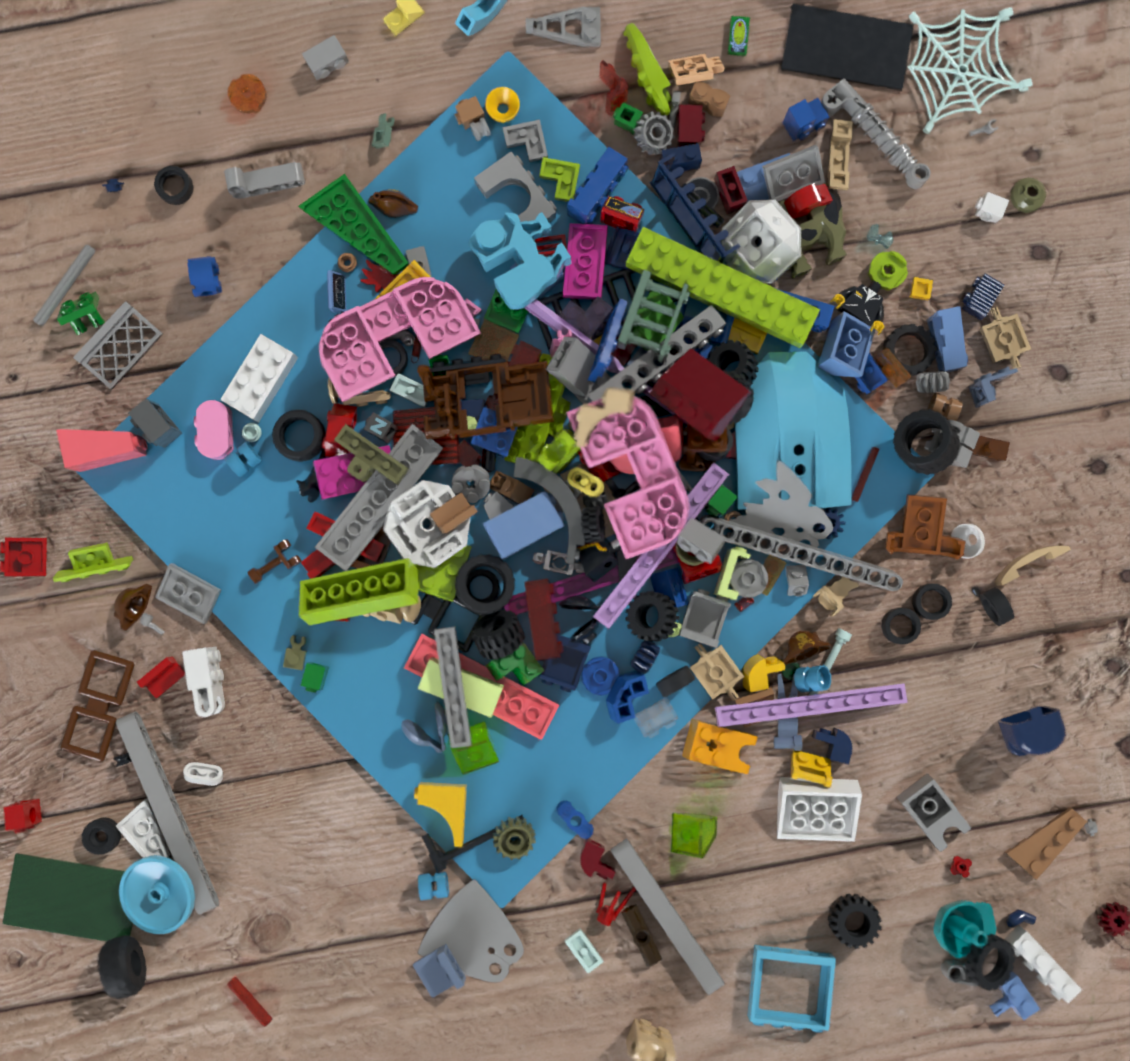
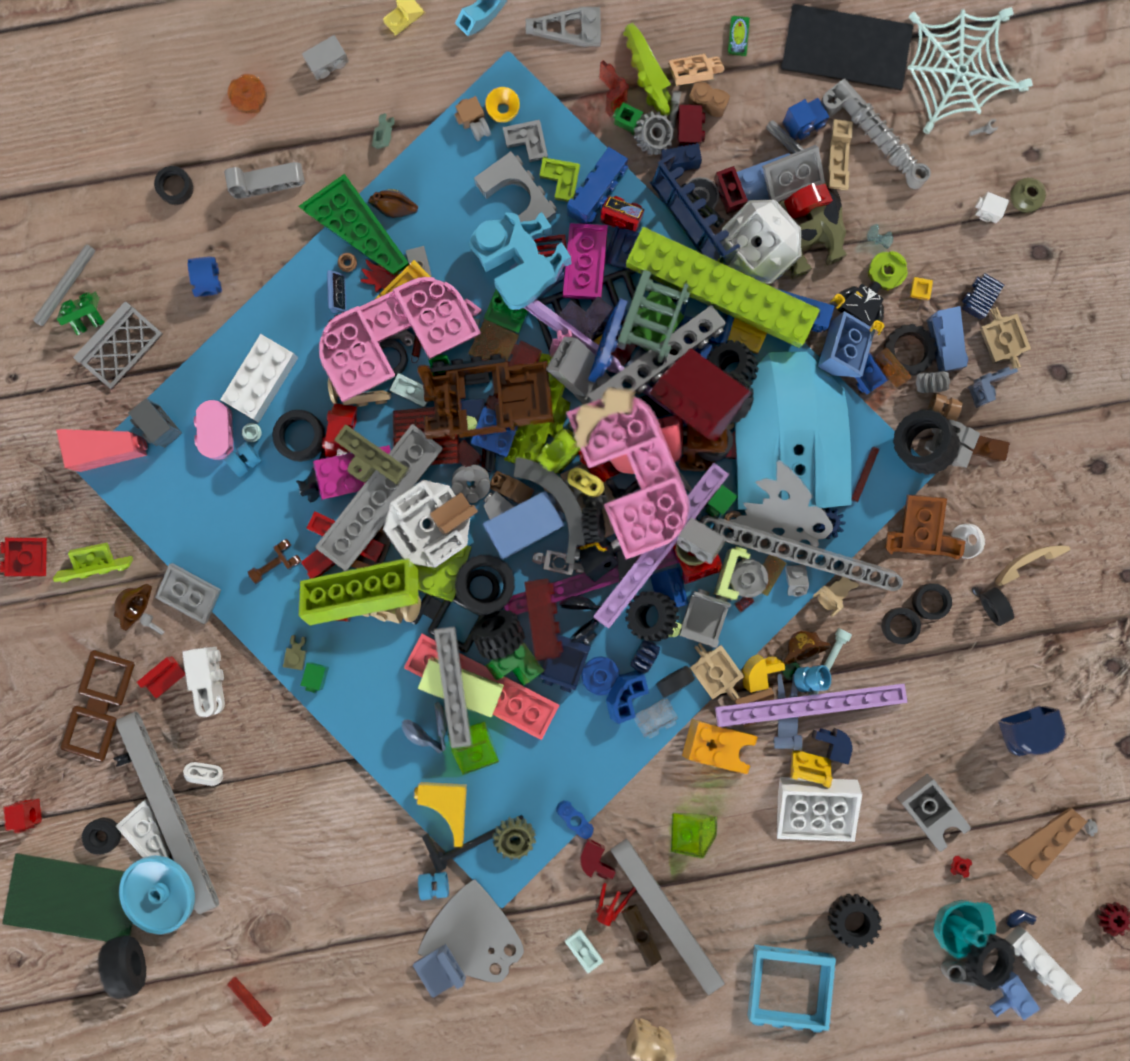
dark blue plate [102,179,124,192] -> none
dark grey brick [364,412,398,444] -> none
none -> light grey axle [766,120,804,154]

